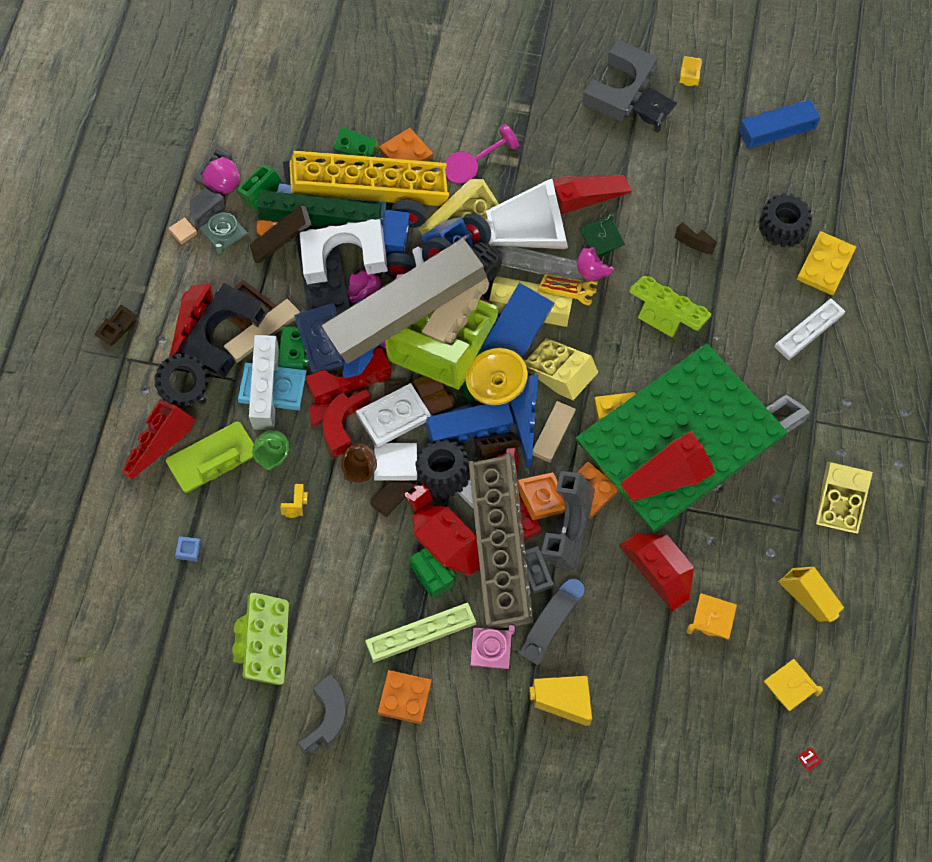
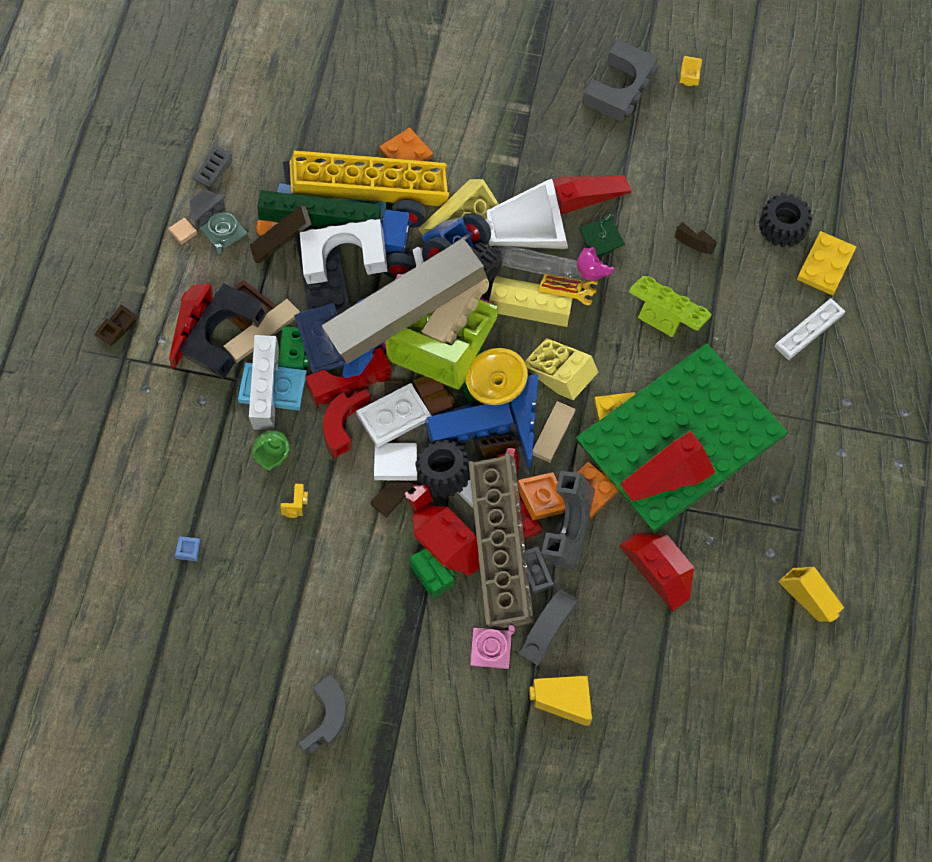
red wedge [121,399,195,479] -> none
black tyre [154,354,209,407] -> none
lime bracket [166,422,254,493] -> none
dark pink hair [202,157,240,194] -> none
lime bracket [232,593,289,685] -> none
green brick [236,164,283,211] -> none
red tile [309,404,330,427] -> none
green brick [333,127,380,166] -> none
reddish brown hair [341,443,377,483] -> none
dark pink hair [348,270,382,304] -> none
yellowish green plate [365,603,476,663] -> none
orange plate [378,670,431,724] -> none
dark pink piece [445,124,519,184] -> none
blue tile [481,282,555,359] -> none
medium blue tile [558,579,584,600] -> none
black hat [632,88,677,133] -> none
light orange hat [687,593,737,640] -> none
blue brick [739,100,820,149] -> none
yellow hat [764,659,823,712] -> none
light grey tile [766,395,810,432] -> none
red sticker [798,748,821,771] -> none
light yellow slope [816,462,873,534] -> none

